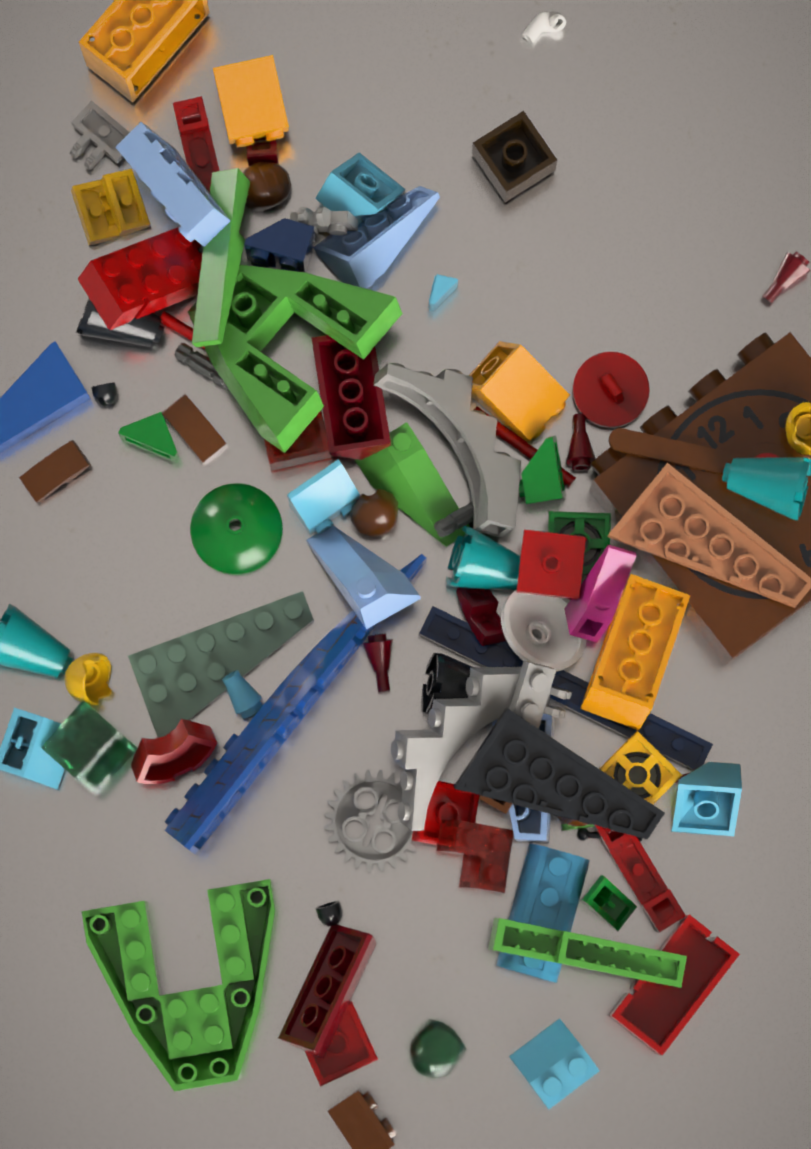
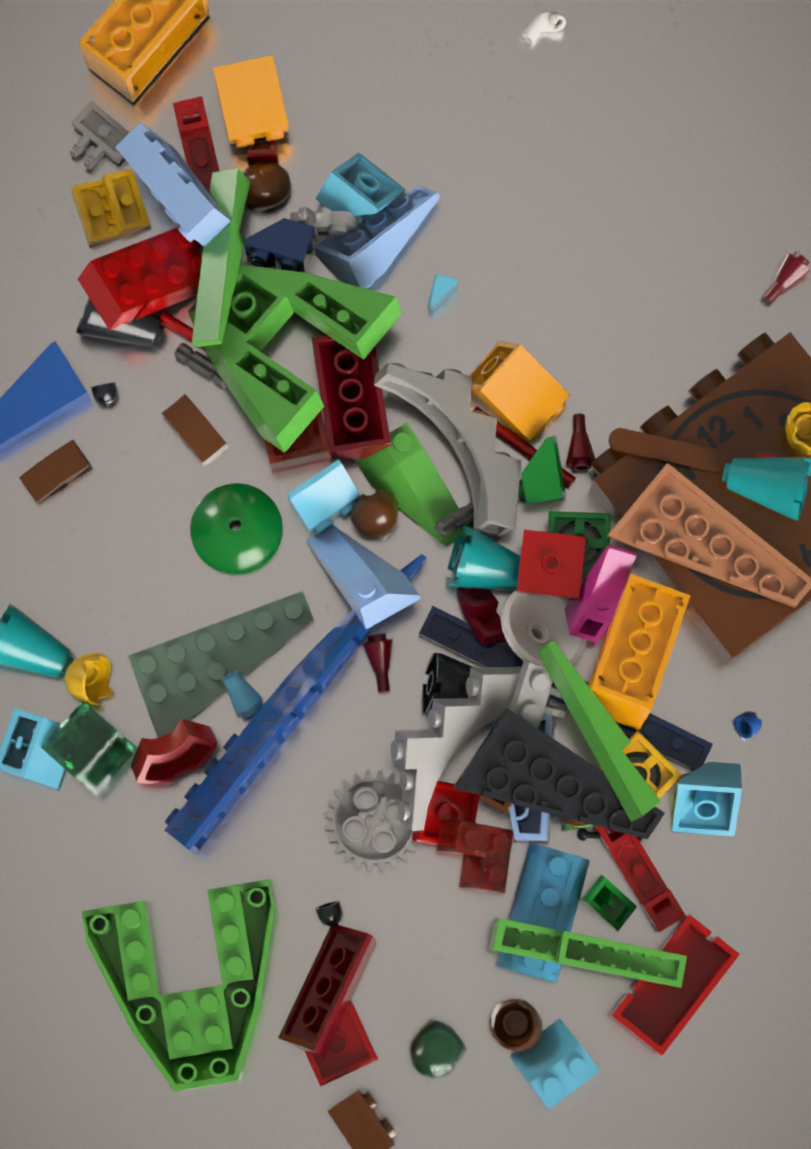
green slope [118,412,179,462] -> none
dark brown brick [472,111,557,202] -> none
red shield [573,352,650,428] -> none
none -> reddish brown hair [490,999,543,1053]
none -> bright green slope [537,640,661,822]
none -> blue hinge [734,711,762,738]

